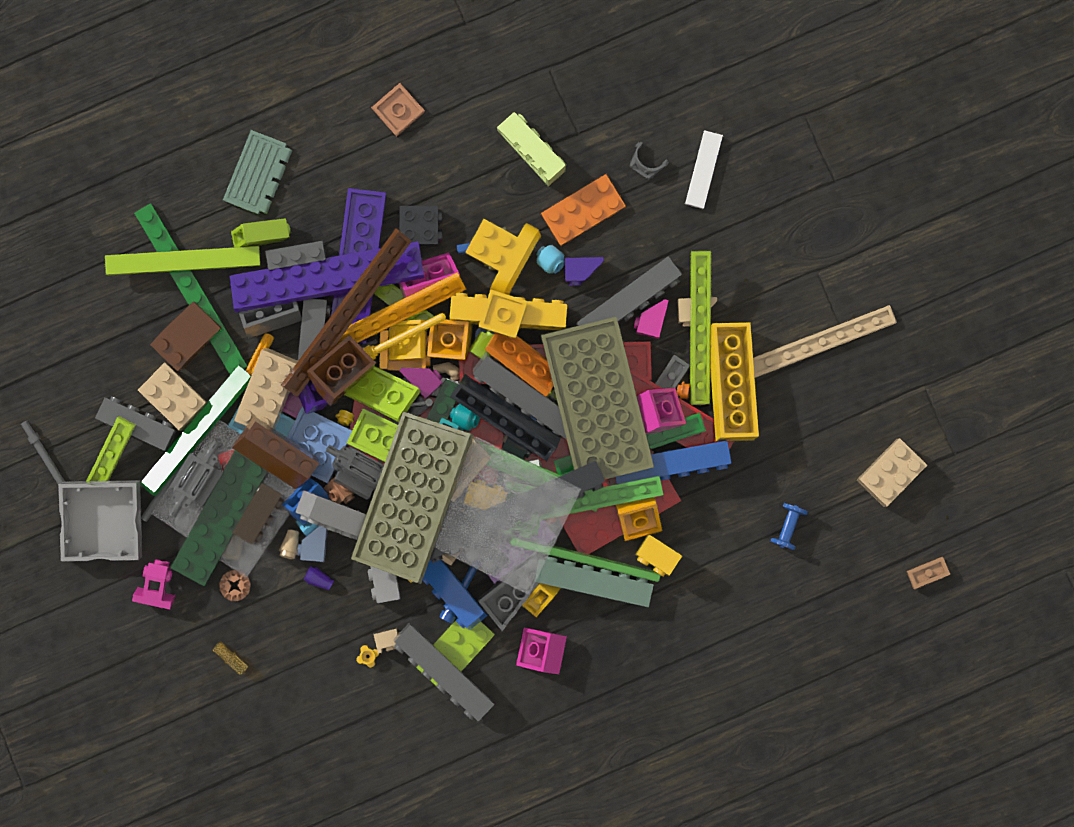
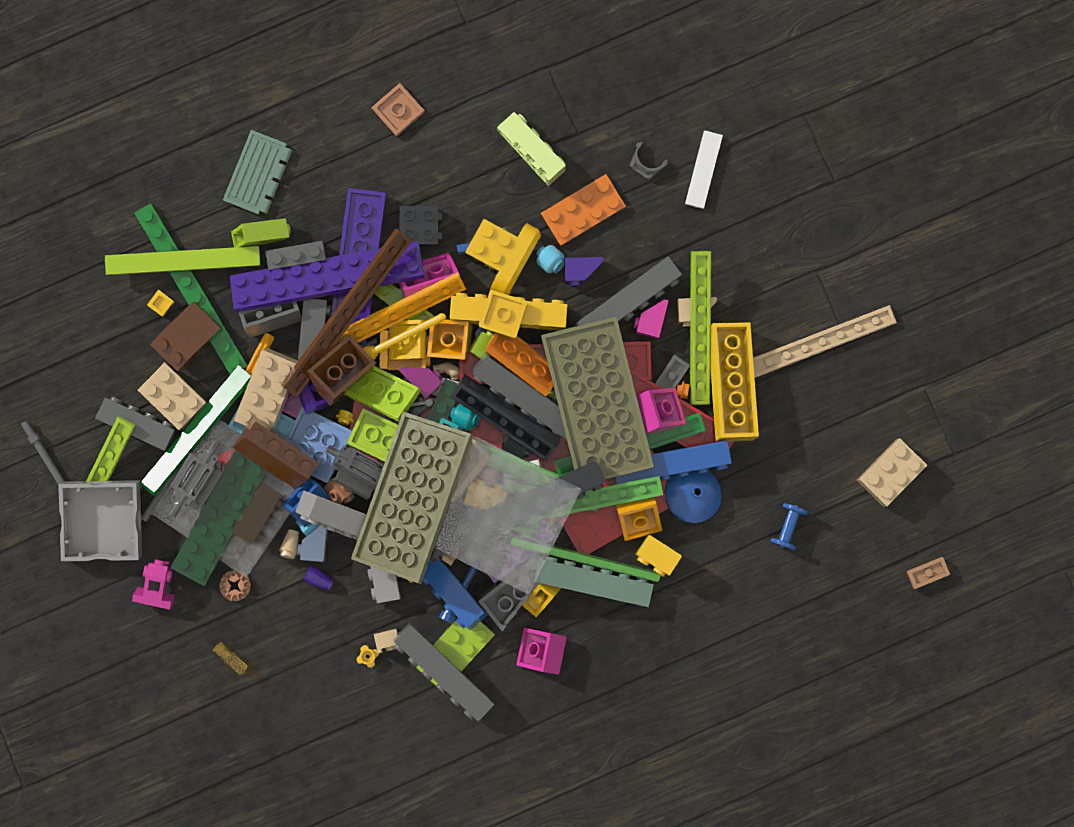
none -> yellow plate [147,290,175,317]
none -> blue dish [665,470,721,523]

